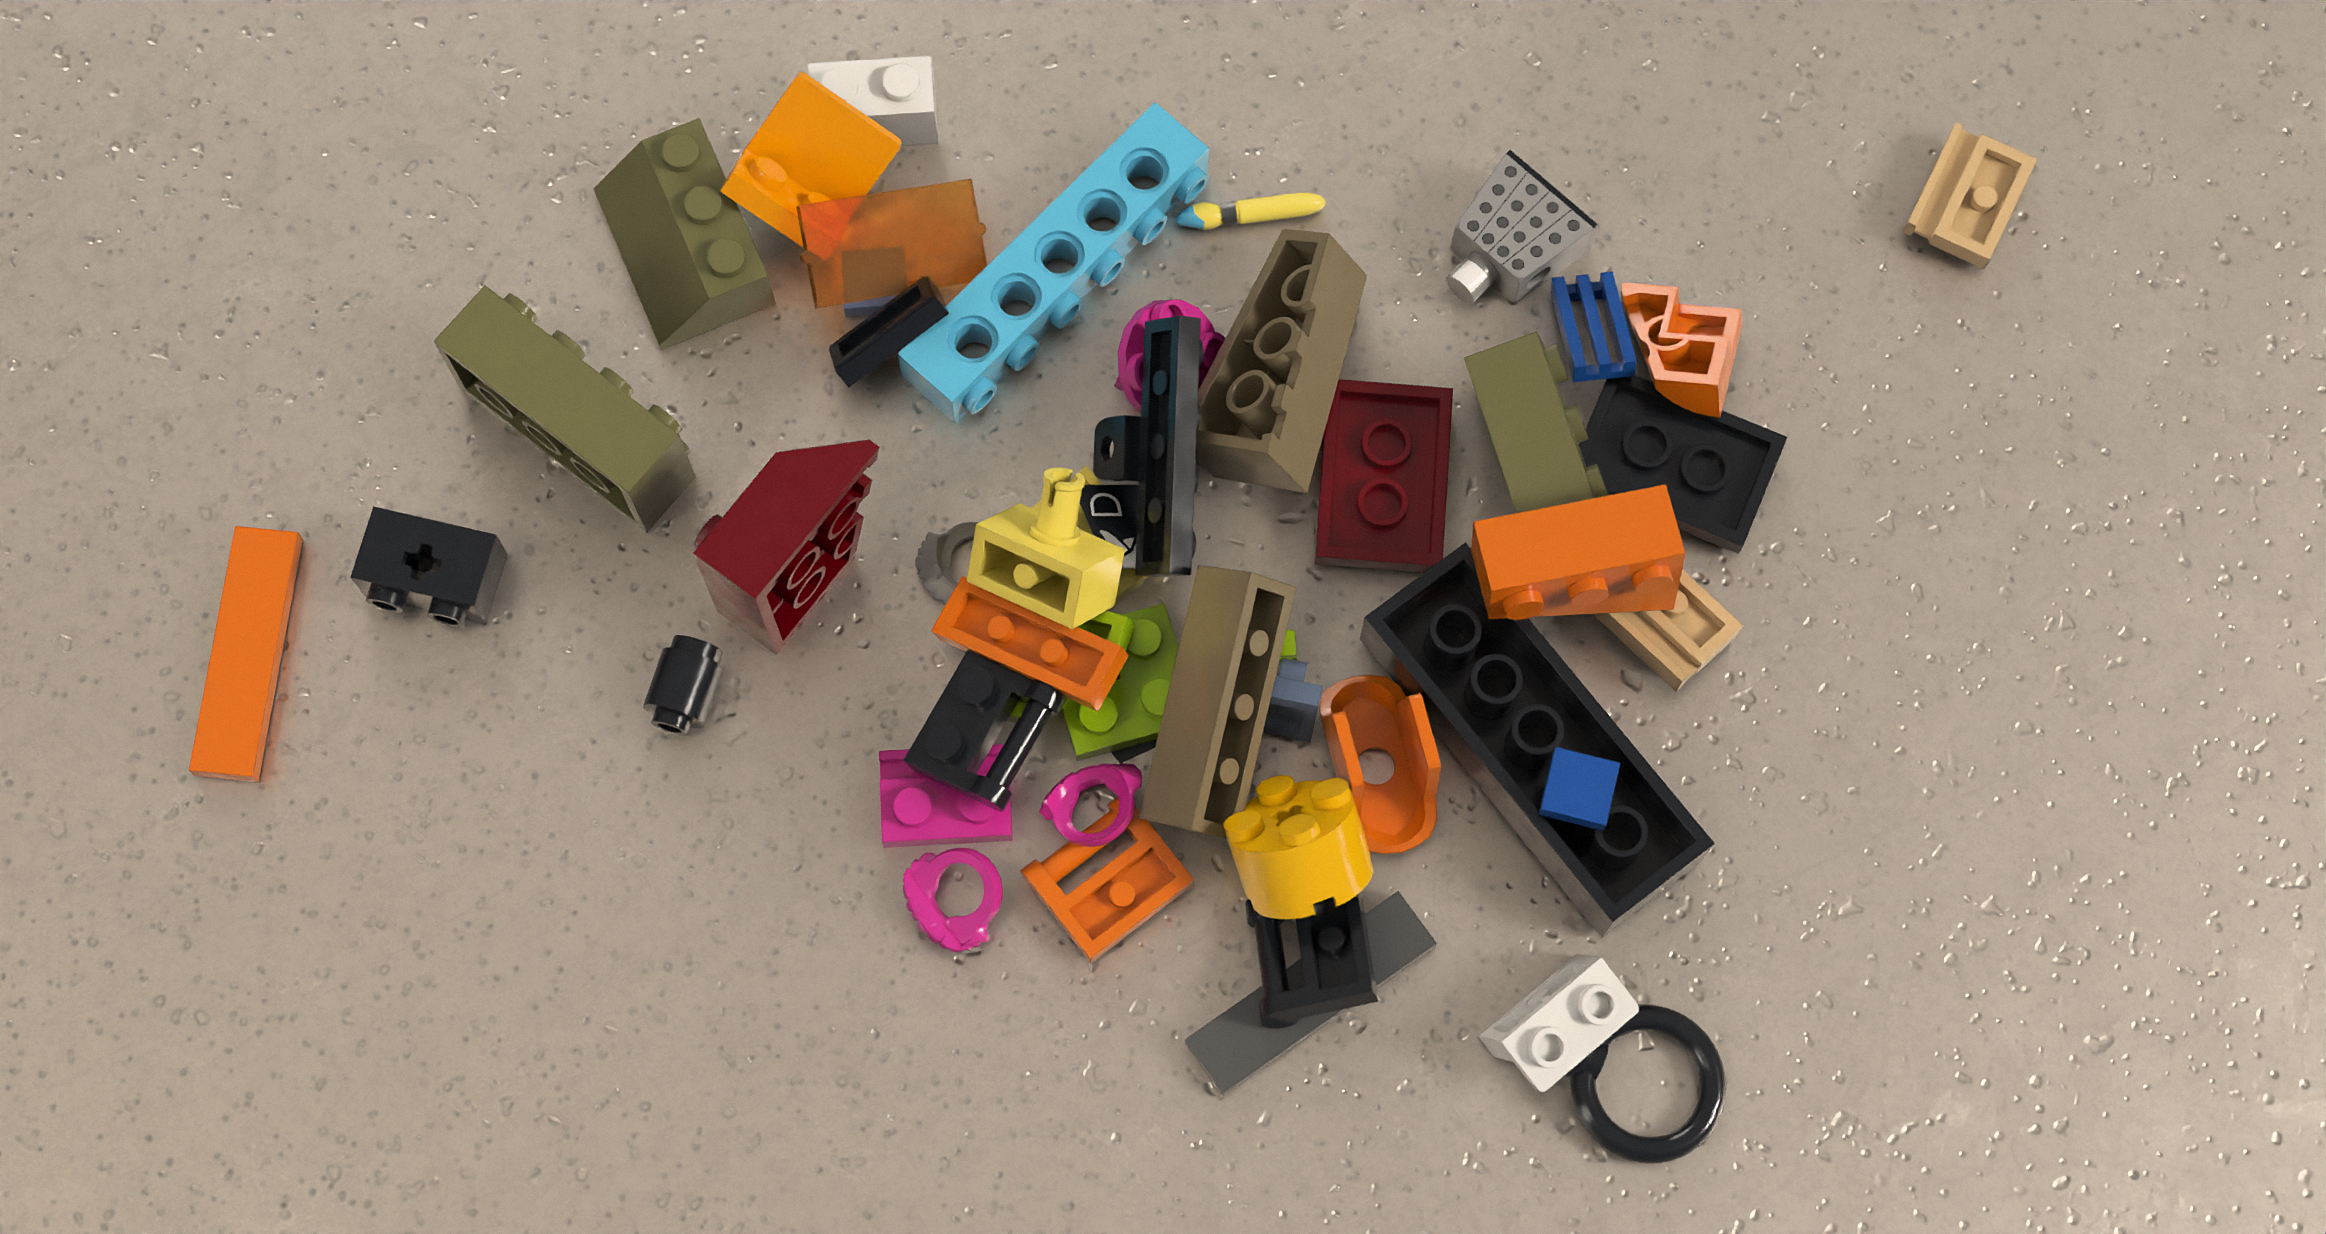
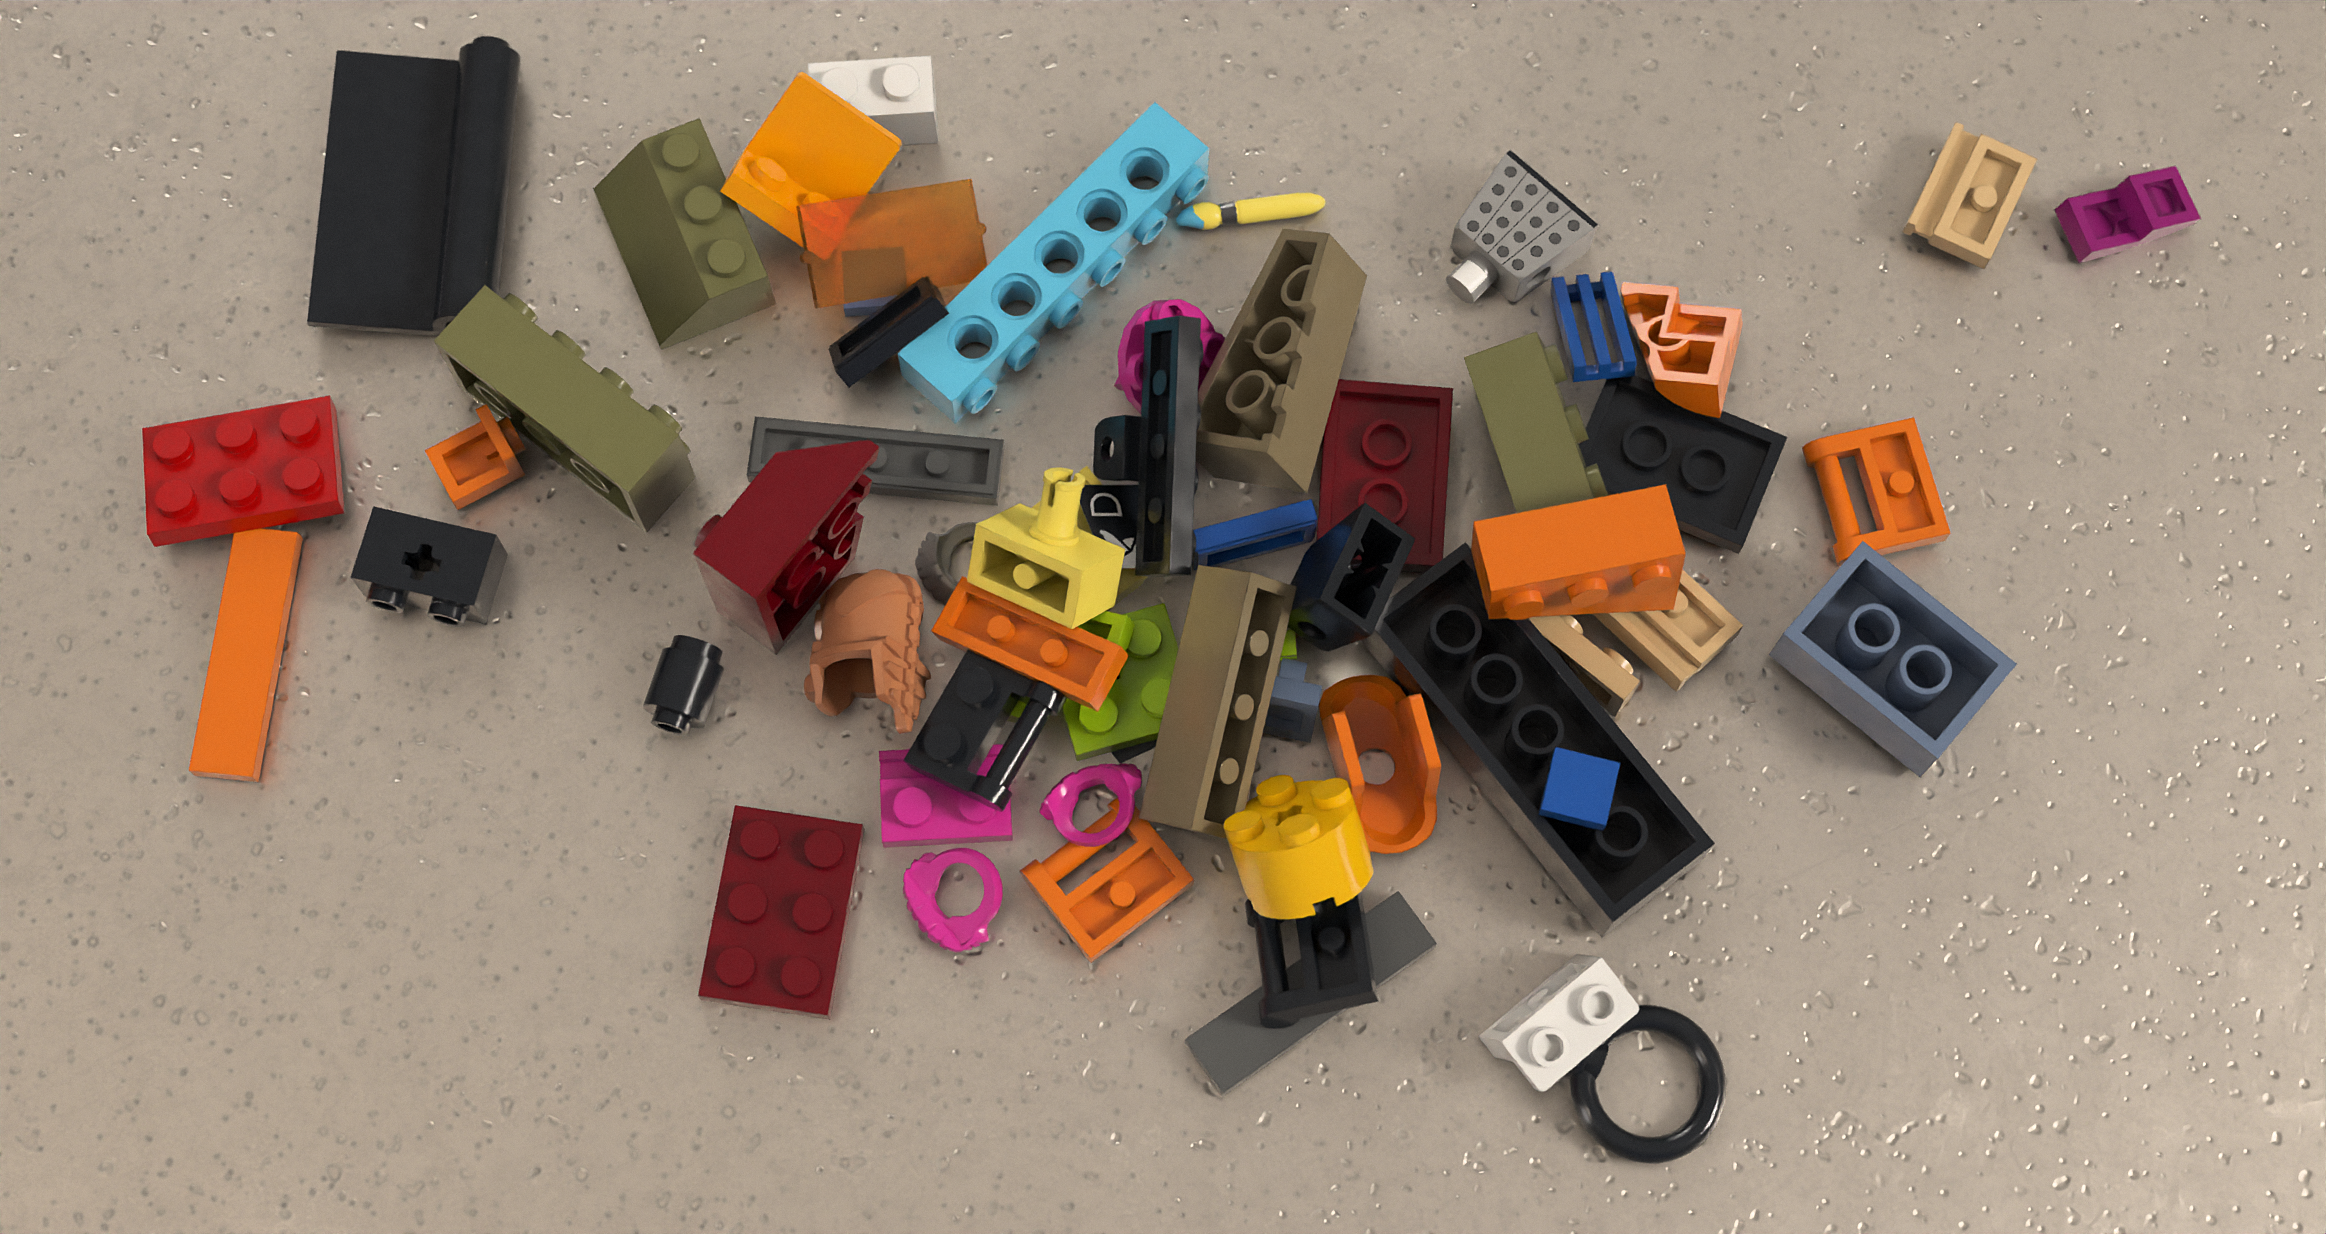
none -> red plate [142,395,345,547]
none -> black door [307,36,521,336]
none -> orange bracket [425,404,526,510]
none -> dark red plate [698,805,865,1020]
none -> dark grey tile [747,416,1004,506]
none -> nougat helmet [804,569,931,734]
none -> blue tile [1192,499,1318,571]
none -> black torso [1287,503,1416,652]
none -> tan plate [1529,615,1640,717]
none -> sand blue brick [1769,541,2017,777]
none -> orange plate [1802,417,1951,566]
none -> magenta slope [2054,166,2201,263]

